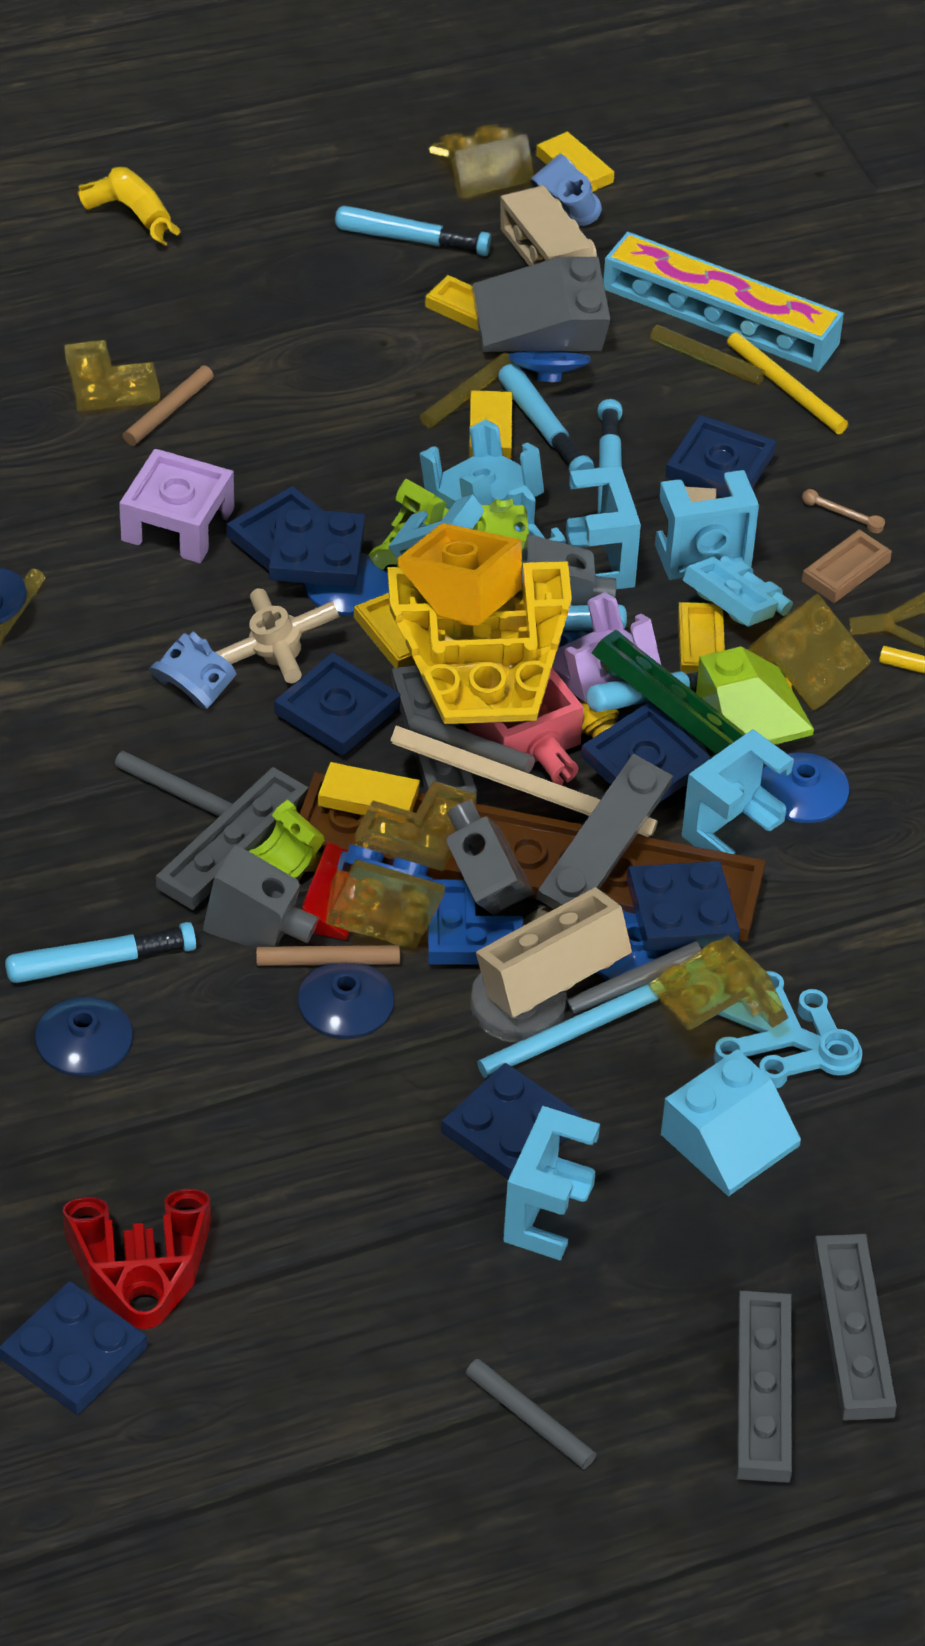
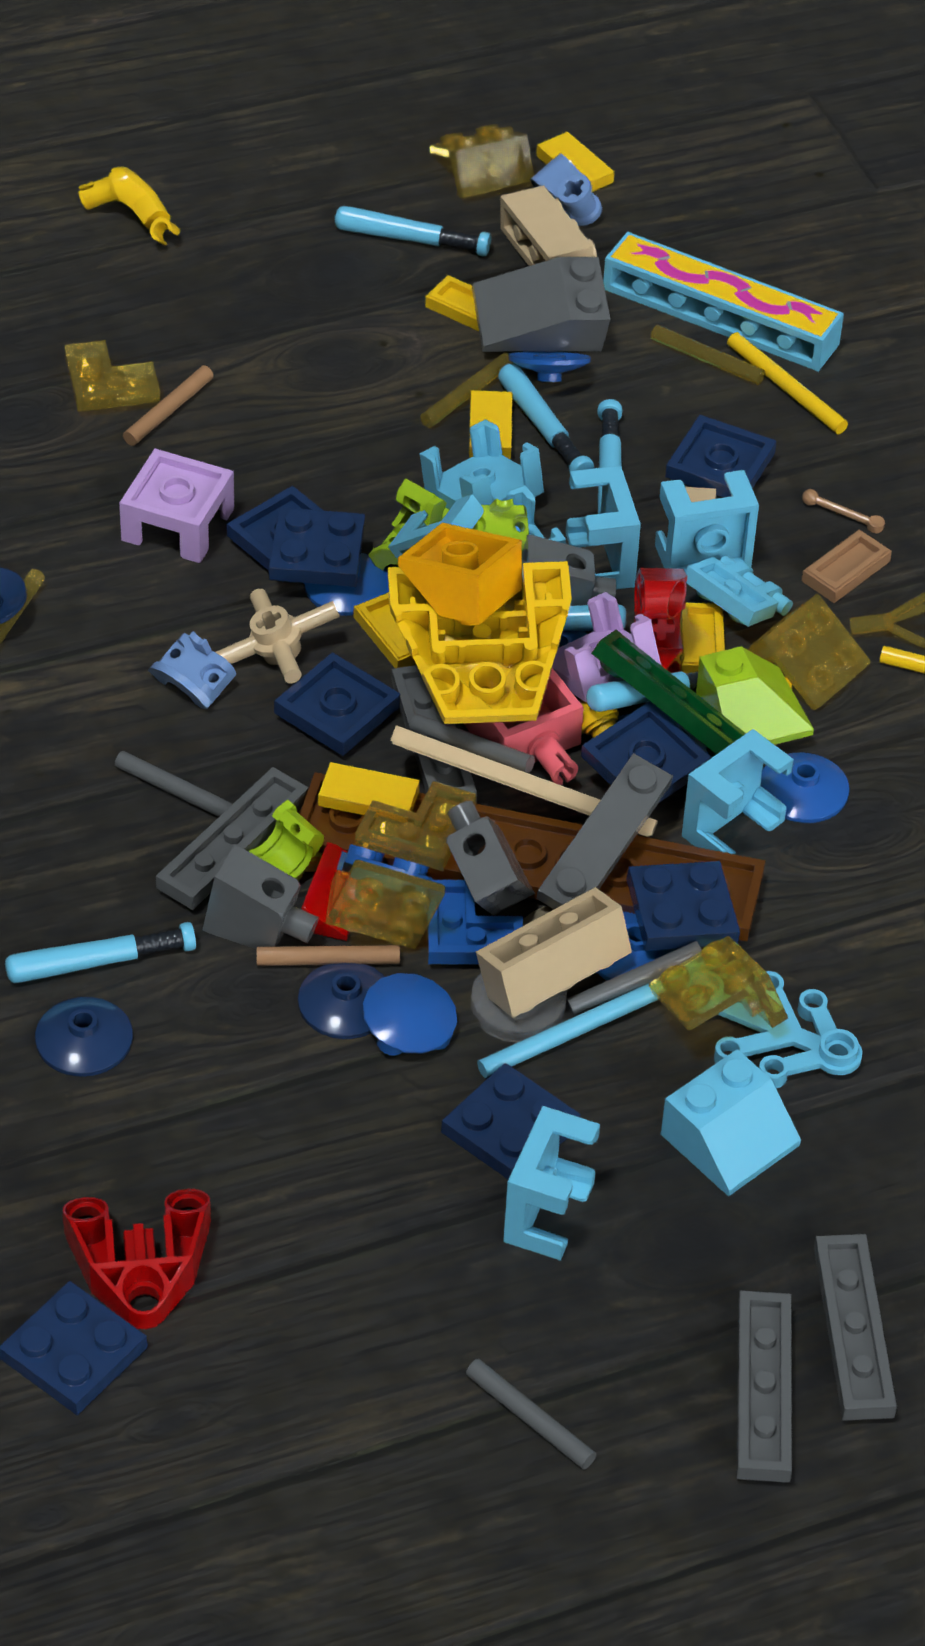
none -> blue dish [362,973,457,1056]
none -> red connector [634,568,687,673]

